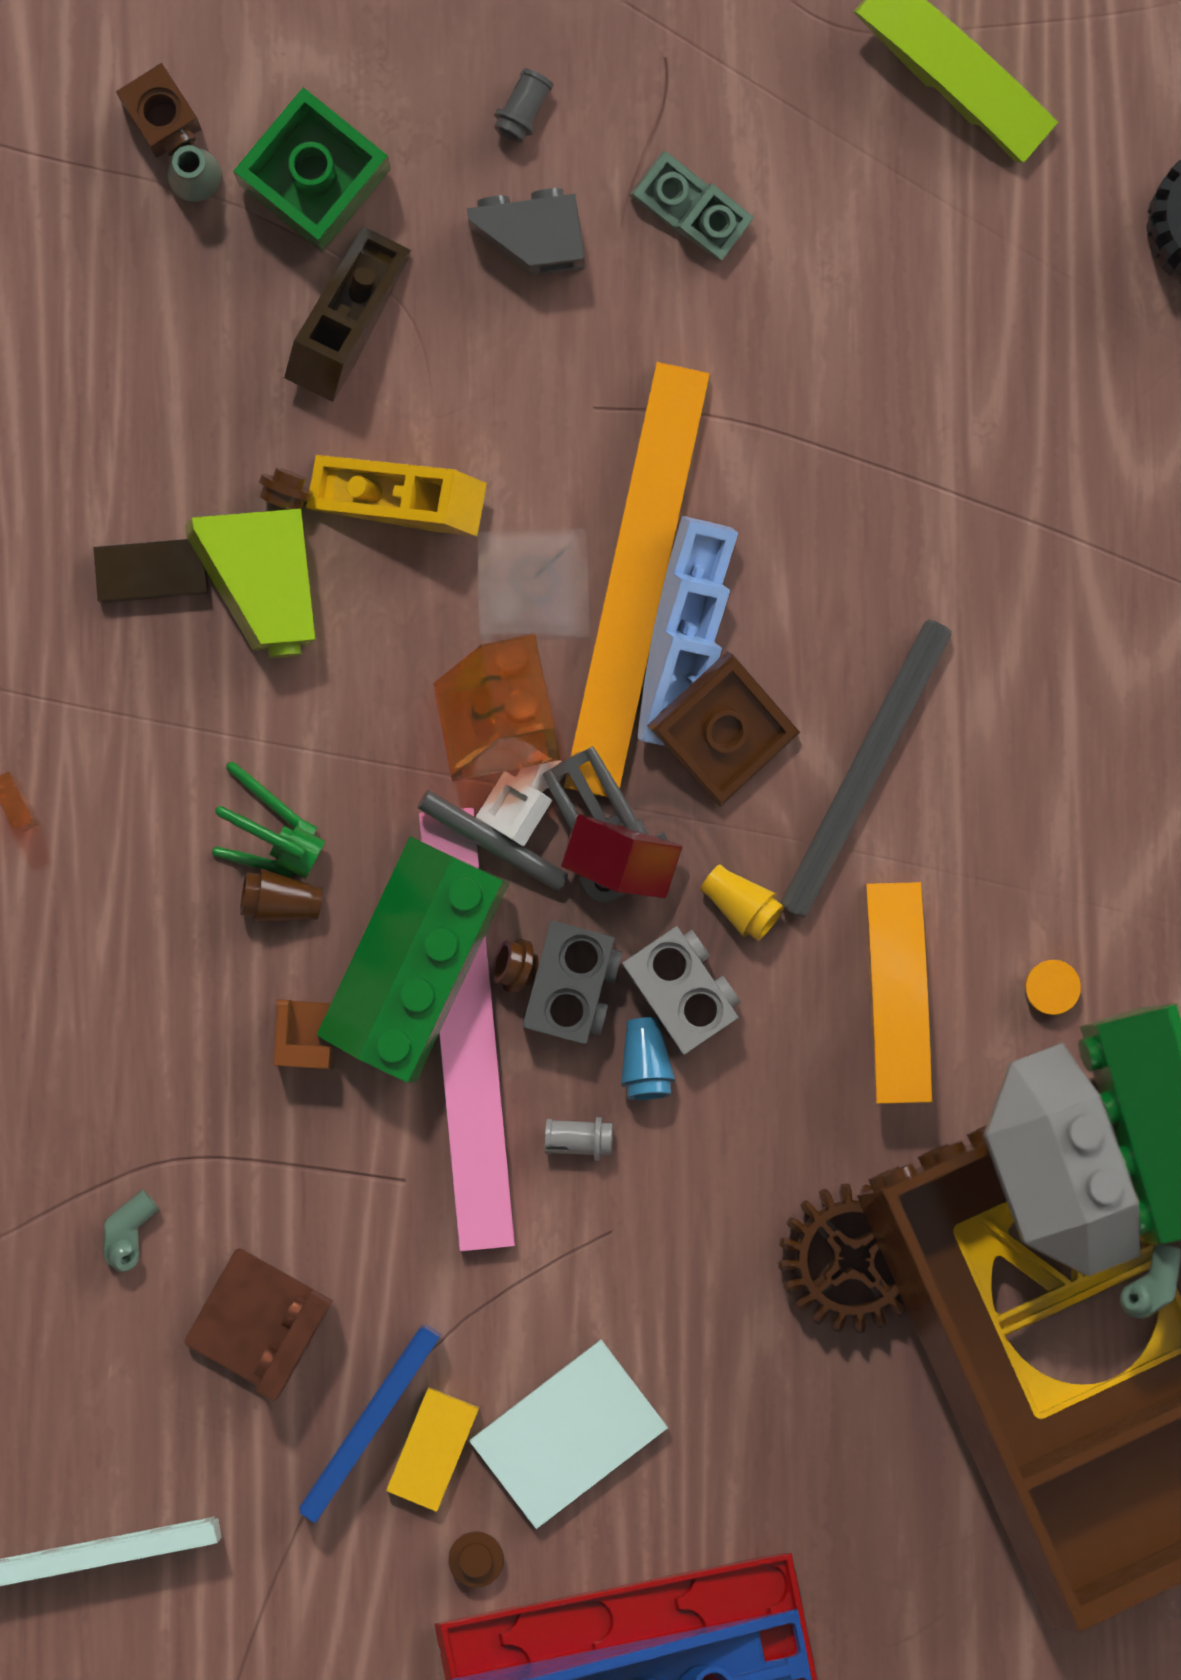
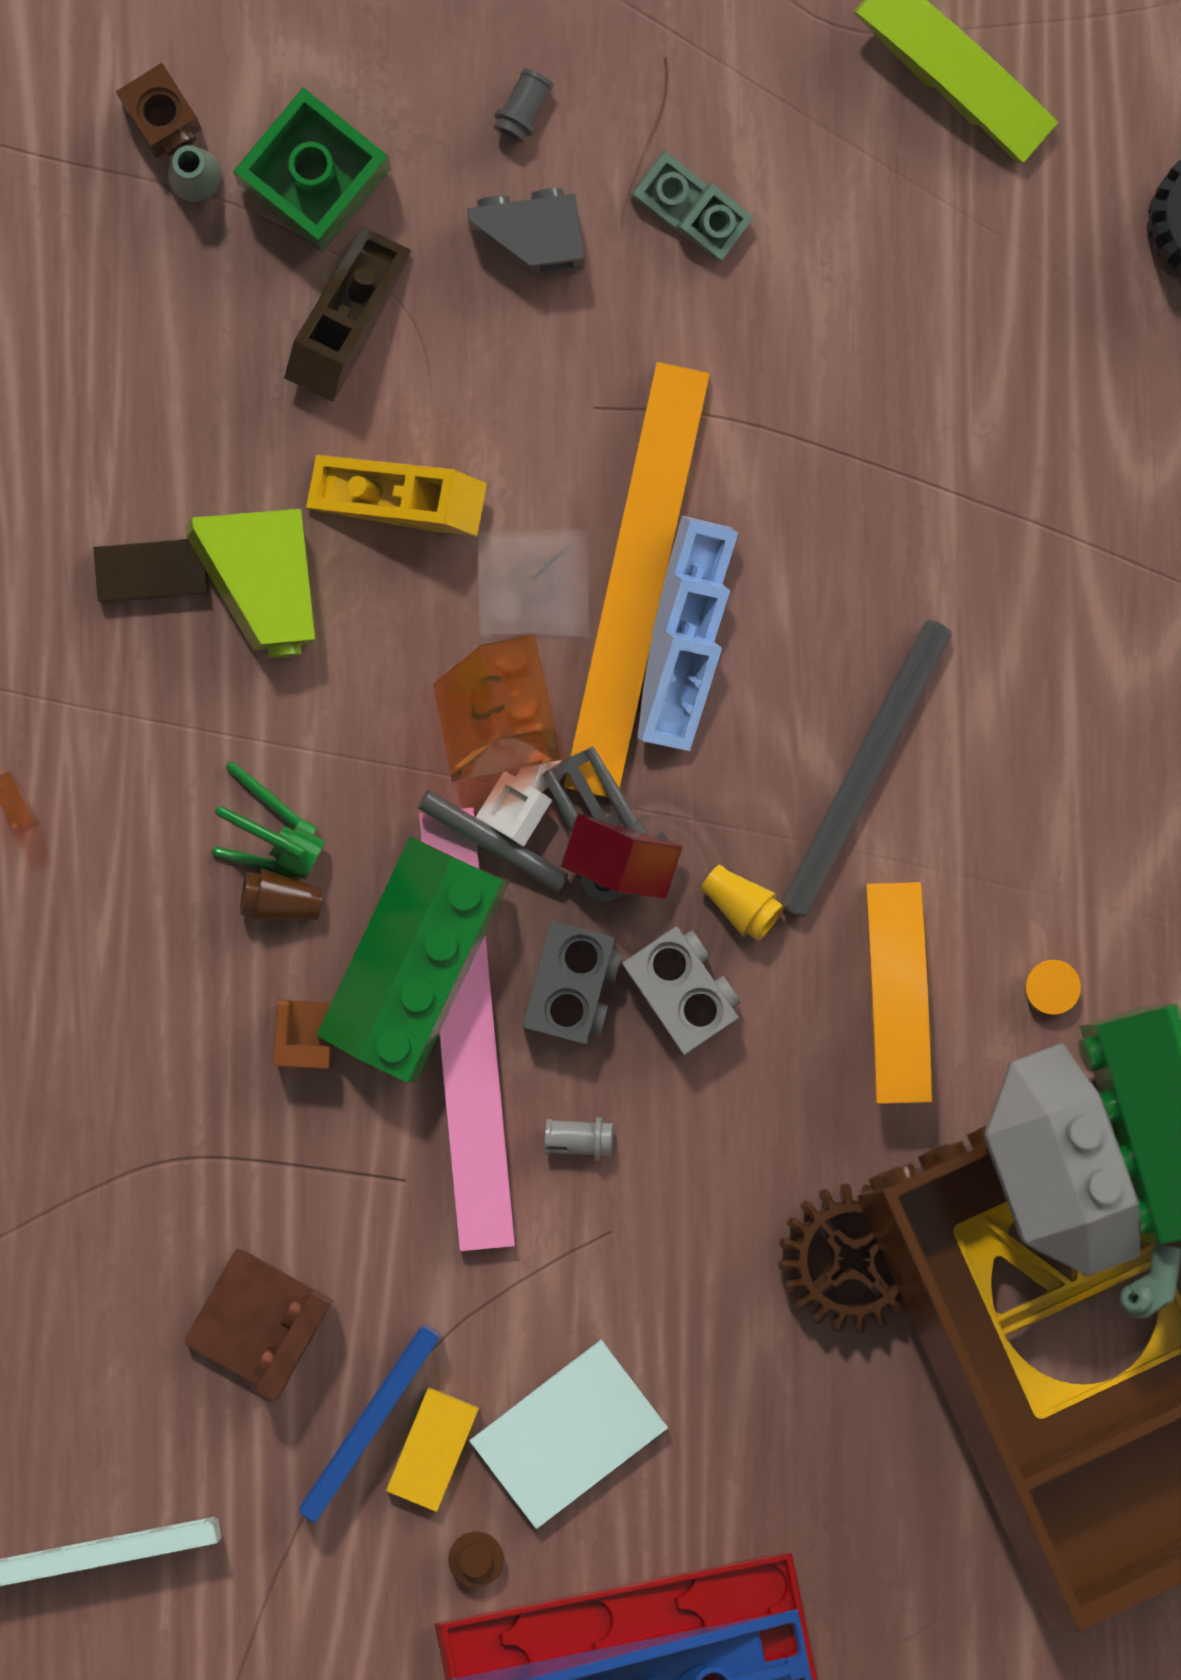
sand green arm [103,1189,160,1272] -> none
reddish brown plate [259,467,313,510] -> none
reddish brown plate [492,938,539,994] -> none
dark azure cone [621,1017,676,1101] -> none
reddish brown tile [647,651,800,807] -> none

